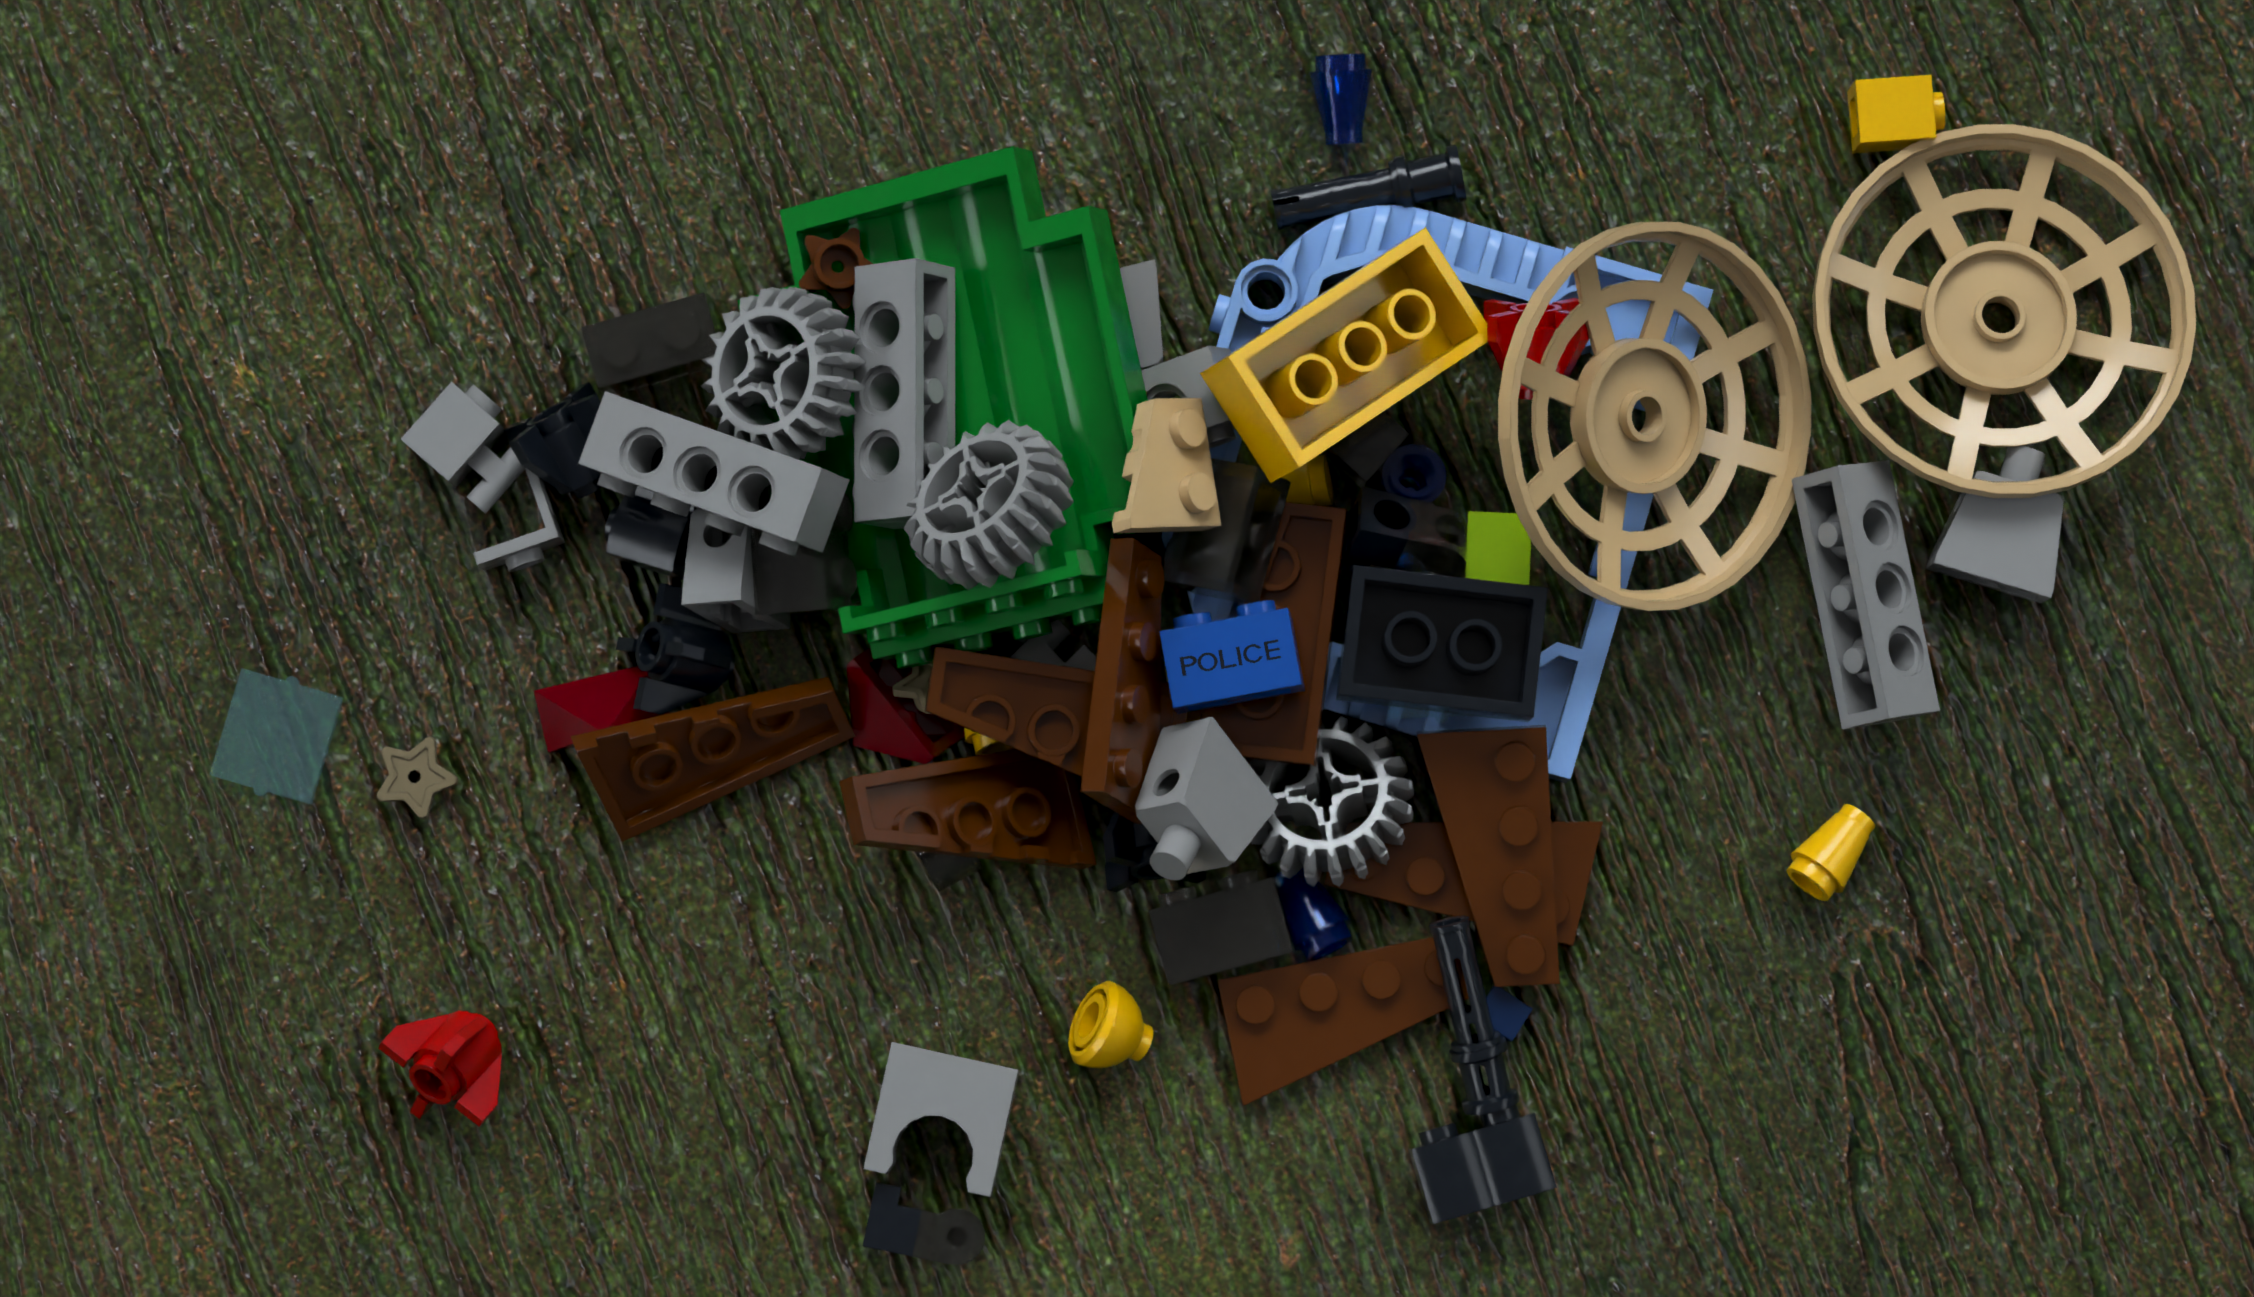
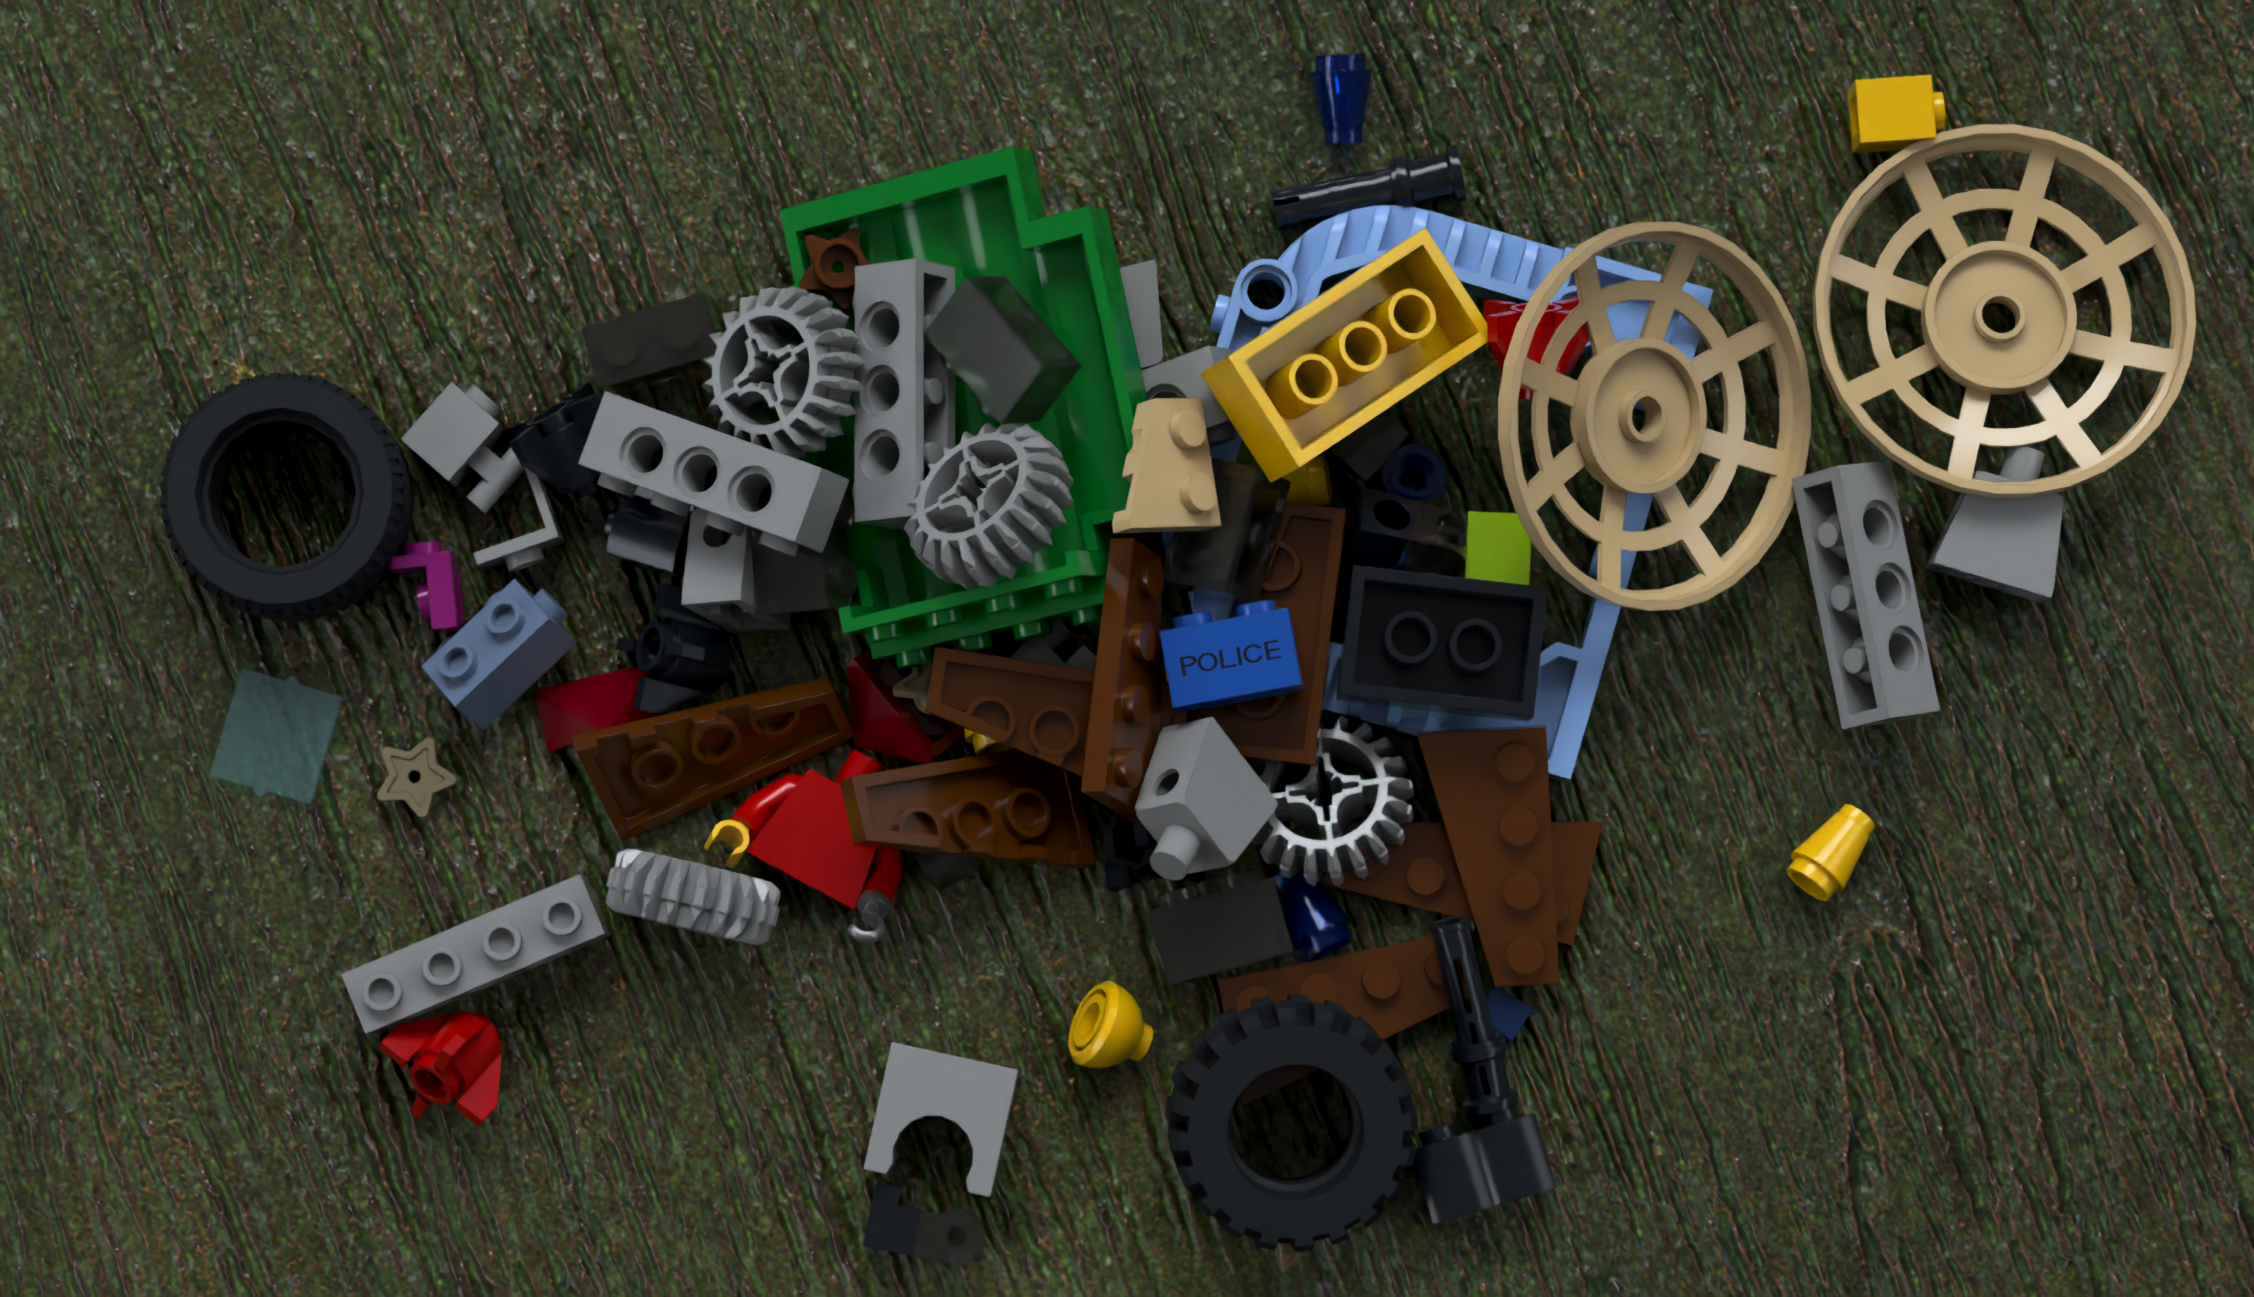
none -> black tyre [160,373,414,622]
none -> light grey brick [341,874,612,1035]
none -> magenta bracket [388,542,465,635]
none -> sand blue brick [421,579,577,730]
none -> light grey gear [605,848,781,946]
none -> red torso [704,749,903,943]
none -> clear smoke brick [924,276,1082,424]
none -> black tyre [1165,993,1418,1252]

